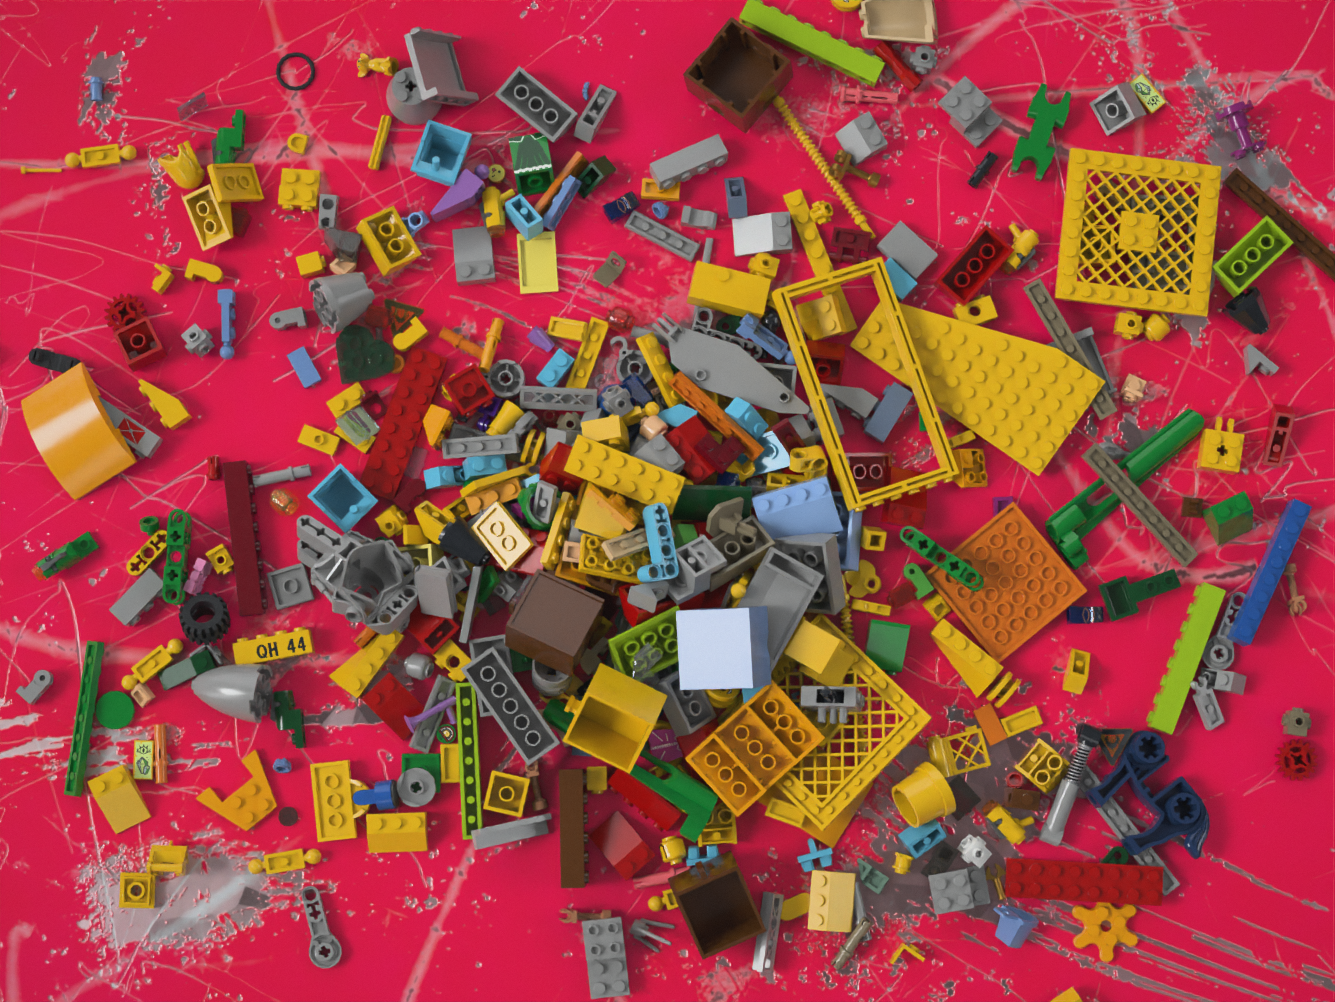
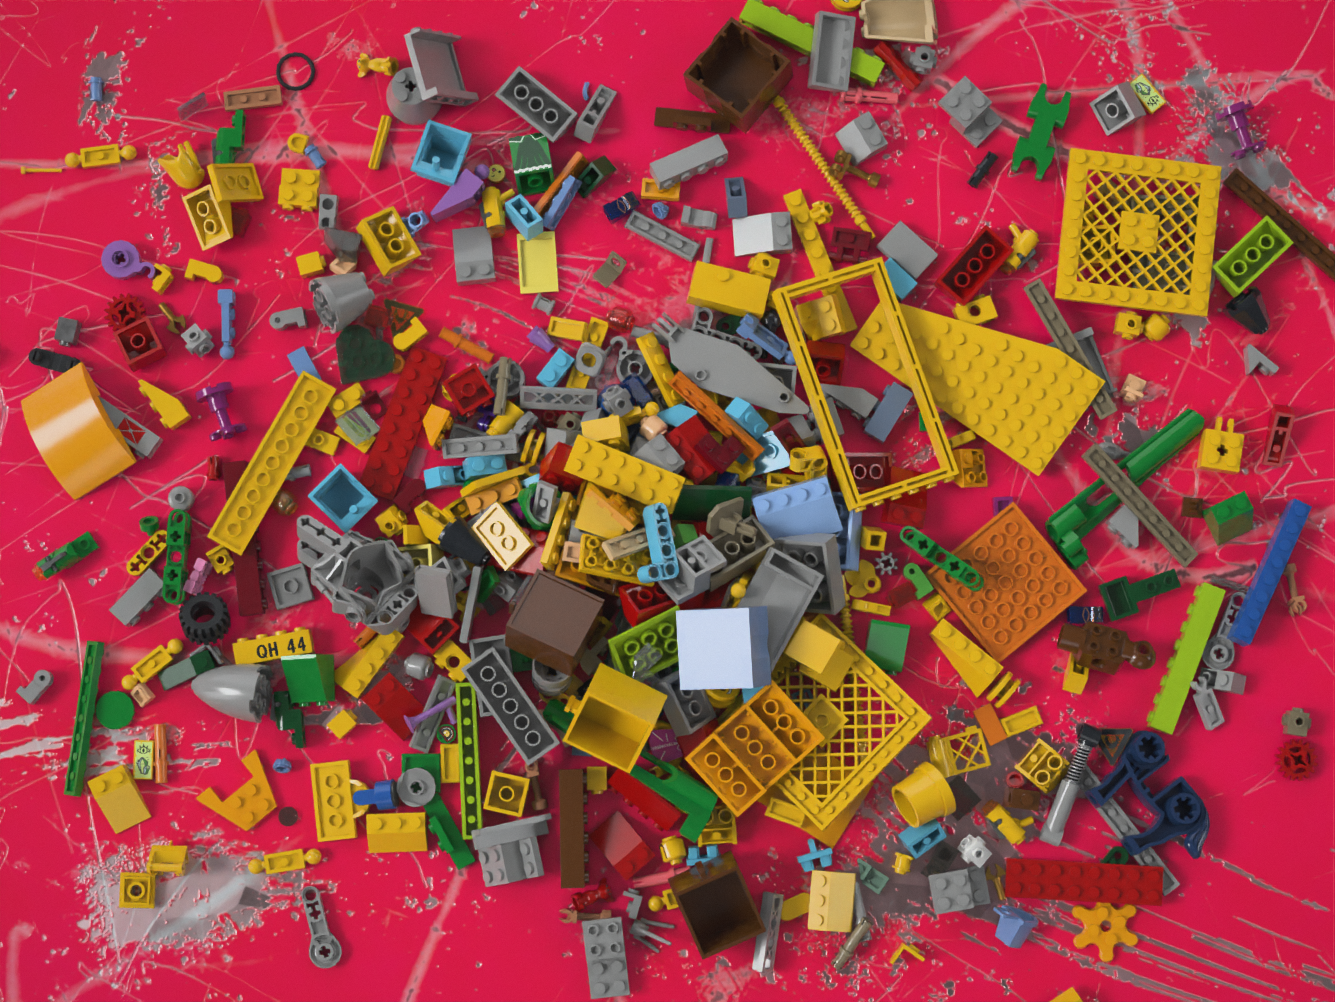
light orange pin [478,318,504,373] -> none
light grey slope [627,580,669,613] -> none
light grey piece [801,686,865,724] -> none
none -> flat silver brick [54,317,82,347]
none -> medium lavender piece [101,240,158,281]
none -> pearl gold bar [158,302,187,334]
none -> light grey head [168,486,195,511]
none -> magenta piece [195,382,248,441]
none -> yellow plate [207,371,336,556]
none -> nougat plate [223,85,283,112]
none -> green slope [281,654,335,707]
none -> medium blue pin [304,144,327,169]
none -> yellow brick [327,709,359,739]
none -> green bracket [423,793,476,870]
none -> light grey bracket [478,837,544,887]
none -> dark tan pin [493,357,512,416]
none -> light grey bush [532,293,556,316]
none -> red animal [571,878,615,913]
none -> light grey piece [574,342,612,377]
none -> light grey bracket [623,888,643,919]
none -> reddish brown bracket [654,107,730,134]
none -> light grey slope [807,11,856,92]
none -> light grey gear [875,552,898,575]
none -> reddish brown brick [1057,621,1156,675]
none -> light grey slope [1105,505,1139,550]
none -> light grey piece [1206,574,1249,593]

